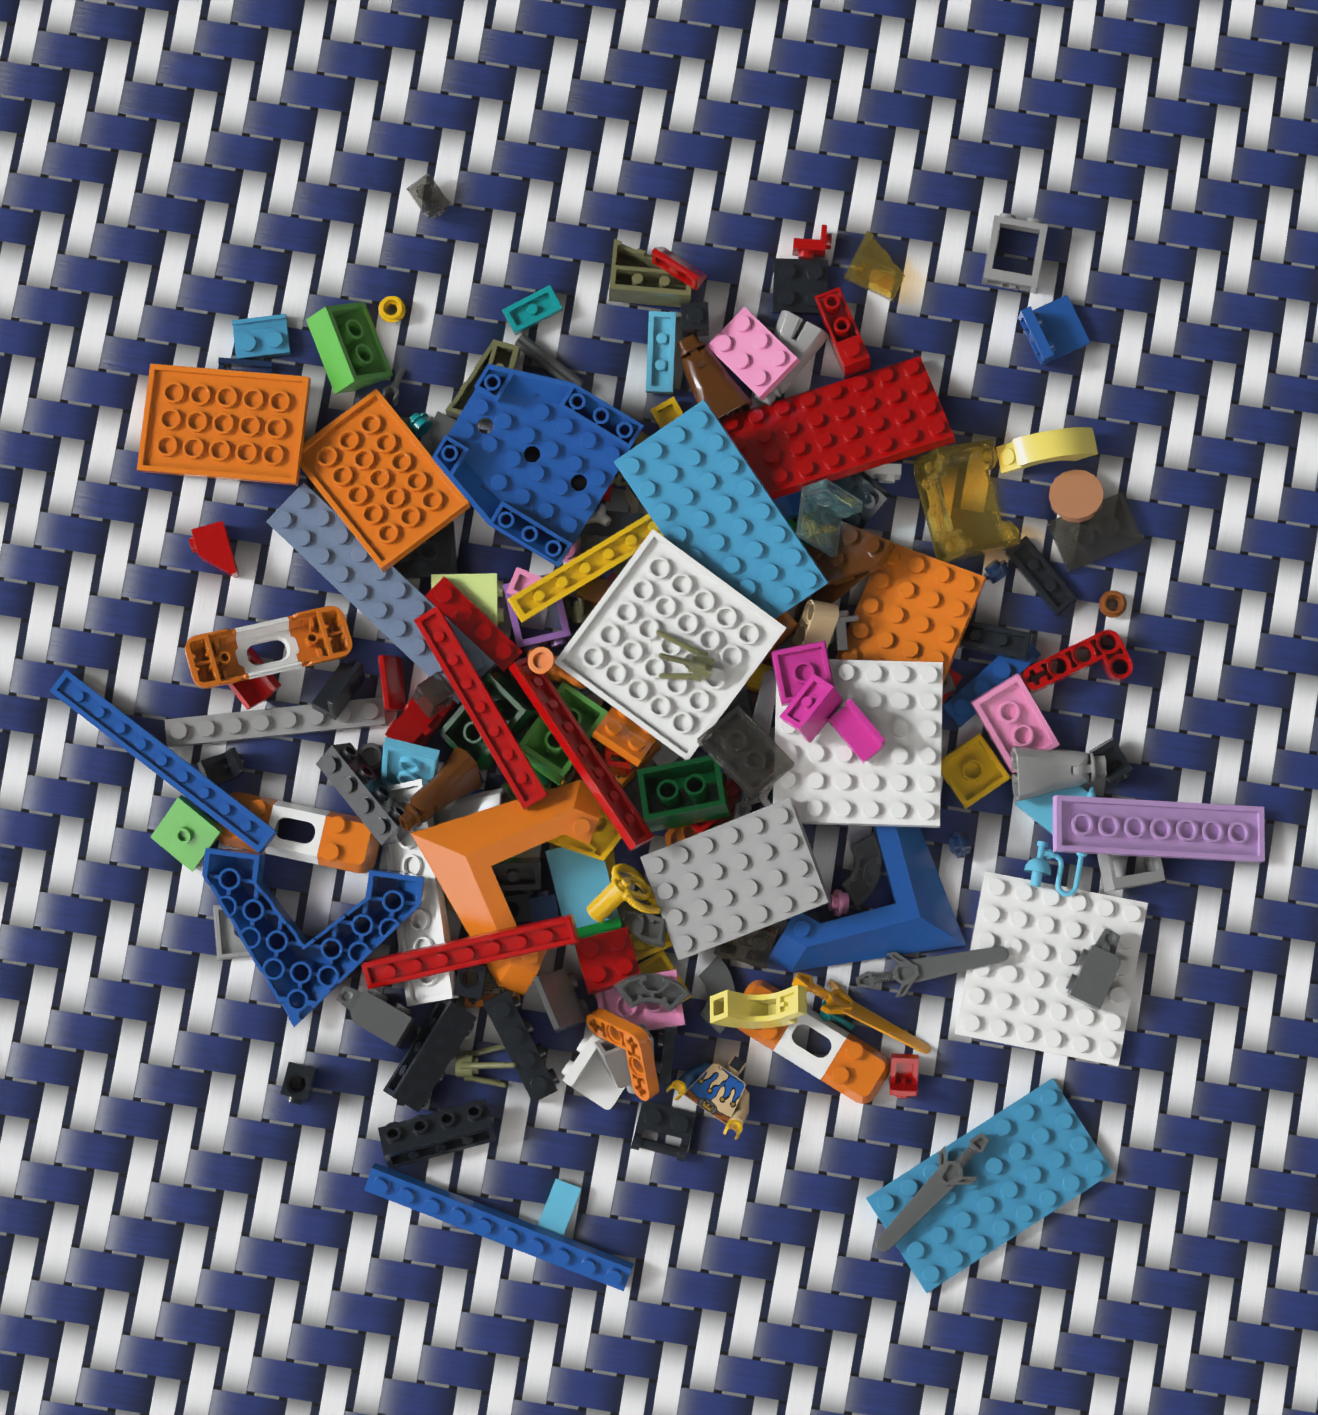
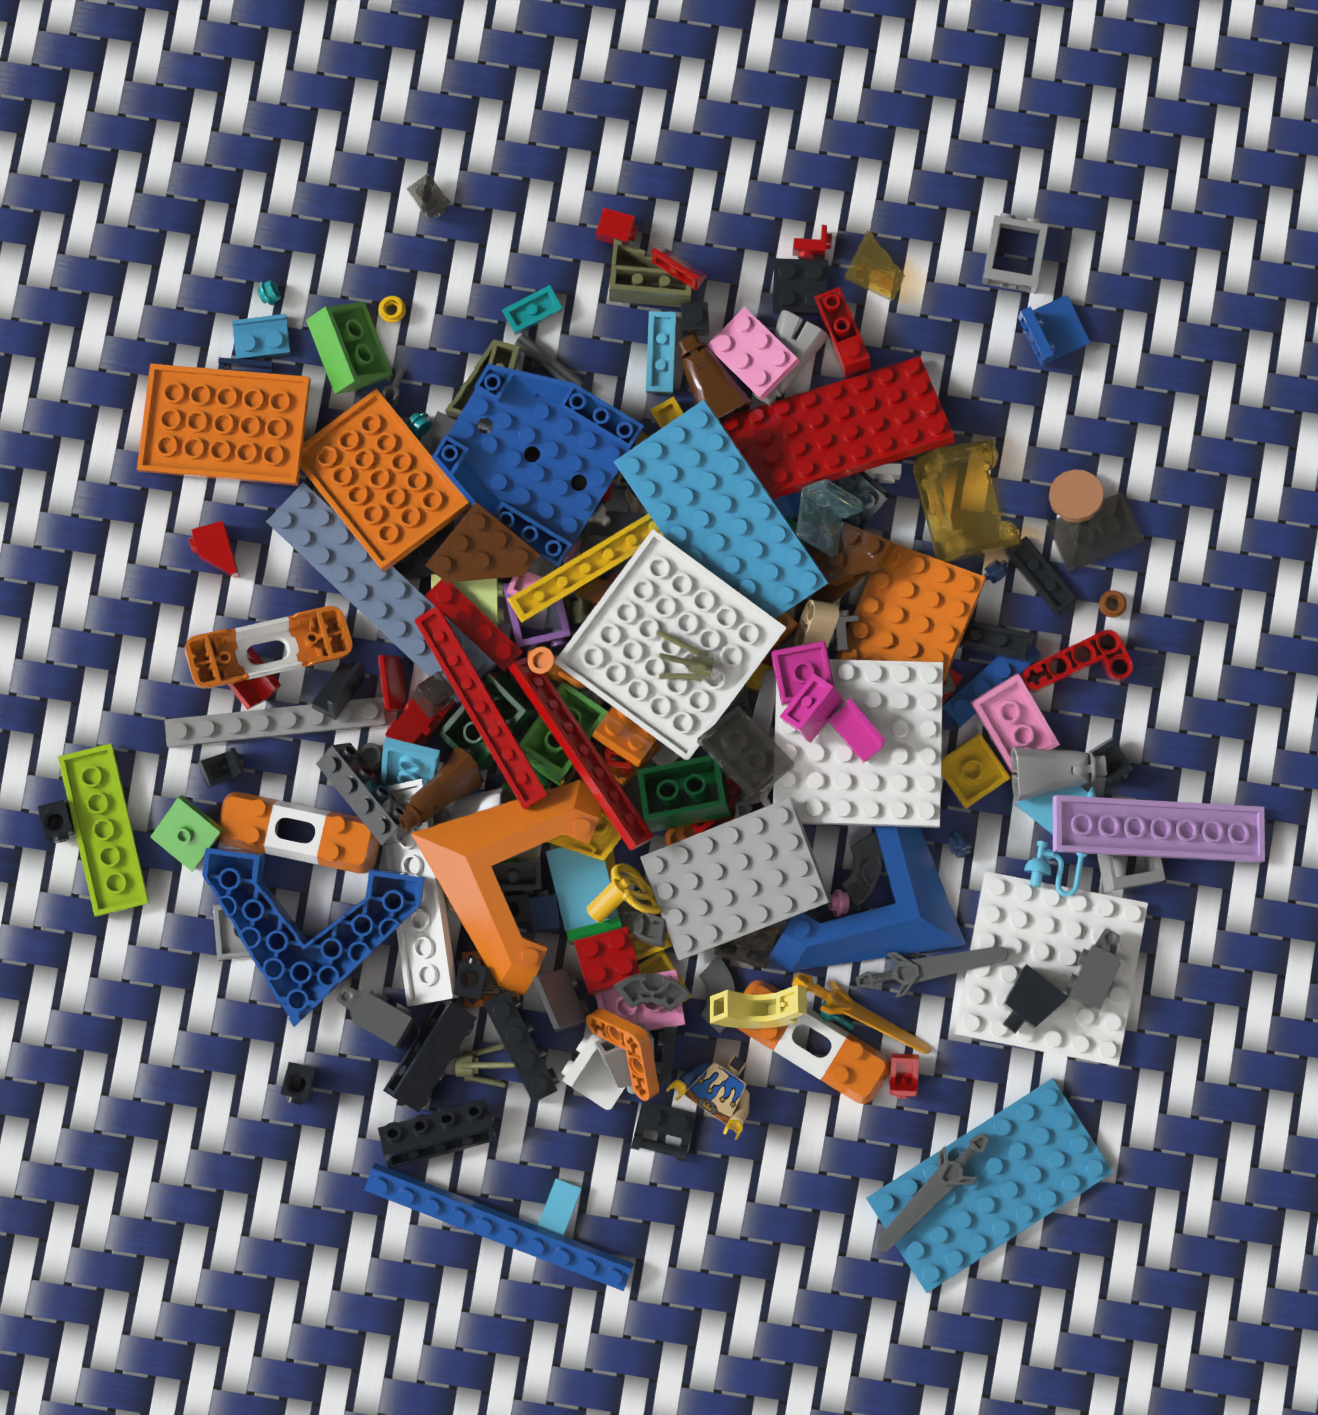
blue plate [50,670,278,854] -> none
red tile [361,914,580,990] -> none
light yellow arch [996,427,1098,474] -> none
none -> black brick [37,800,75,844]
none -> lime plate [58,743,150,917]
none -> teal plate [257,280,281,306]
none -> reddish brown plate [425,501,542,583]
none -> red brick [596,208,639,246]
none -> black torso [1002,964,1068,1034]

